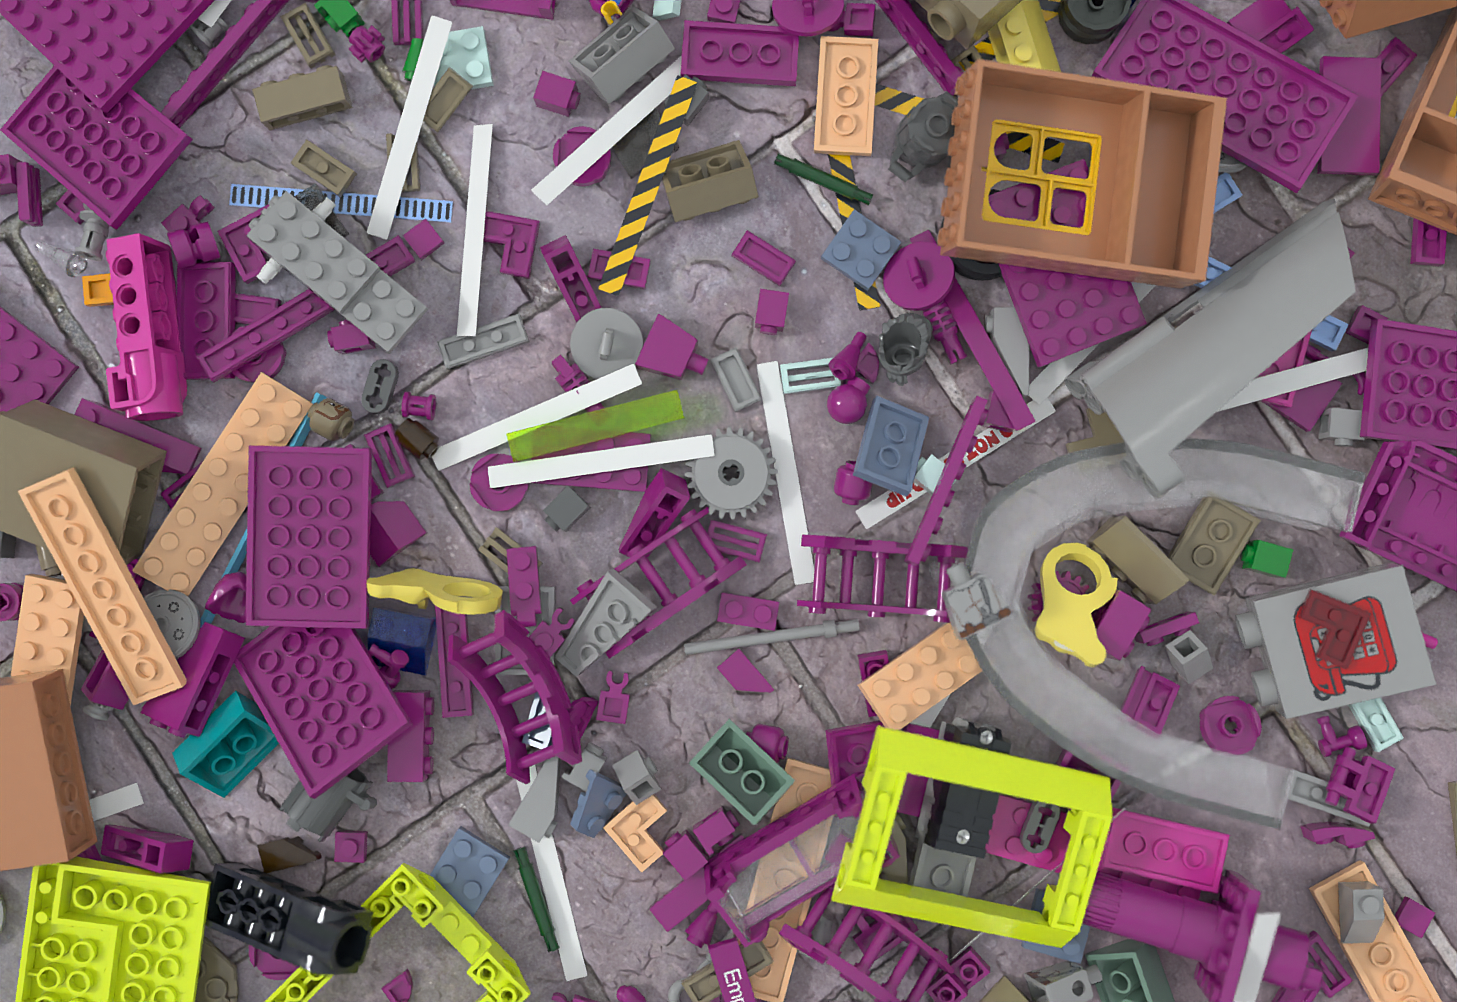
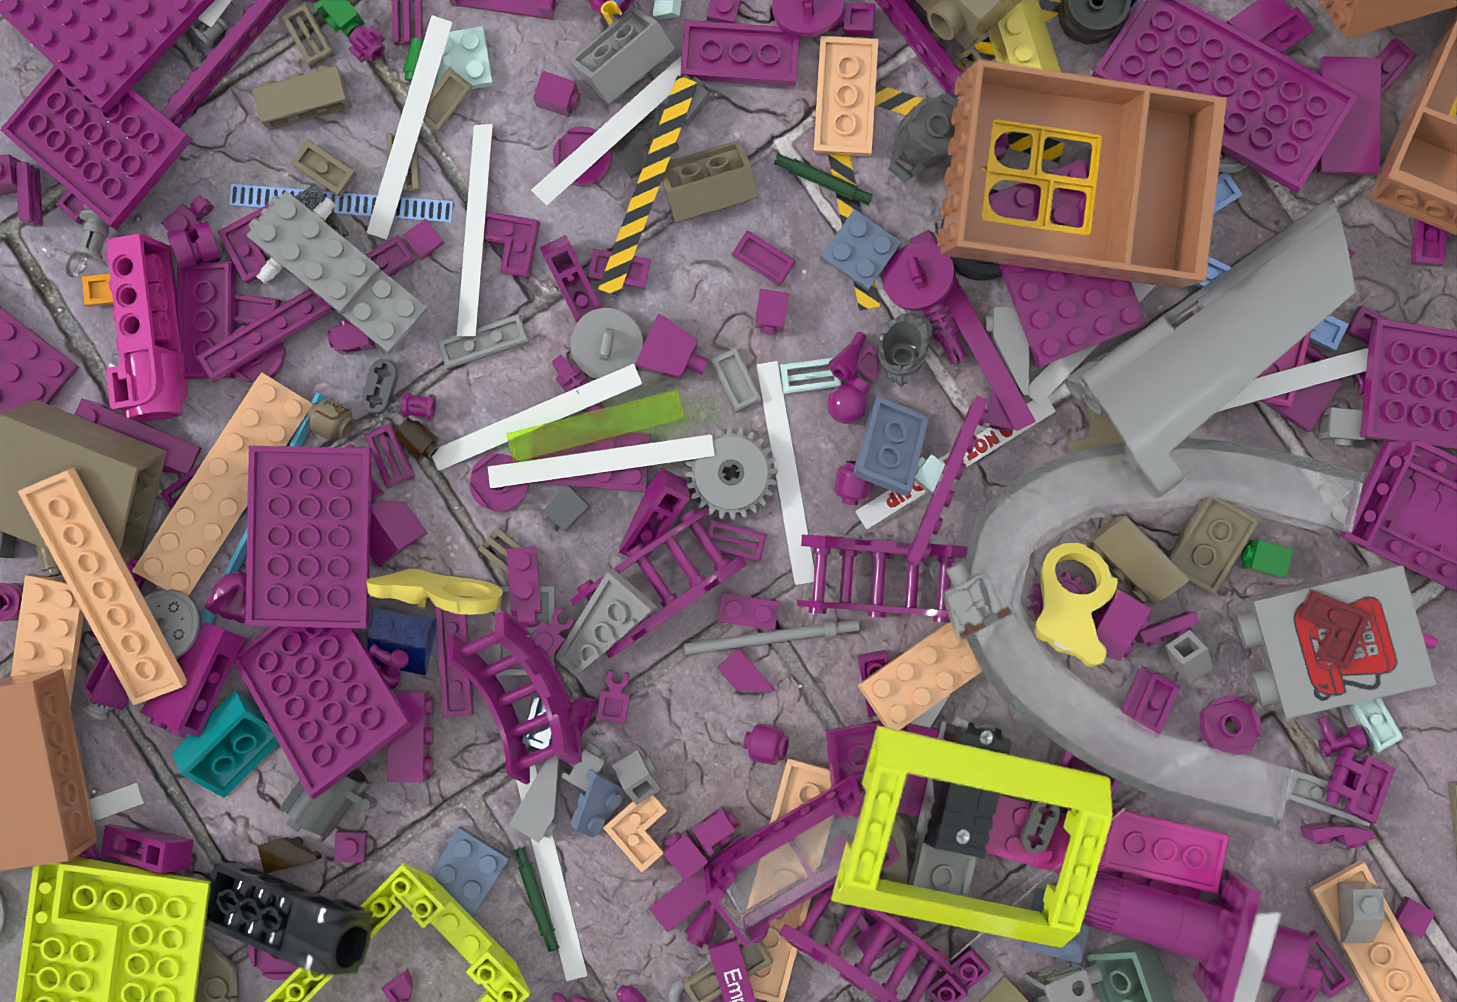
sand green slope [689,719,795,826] -> none

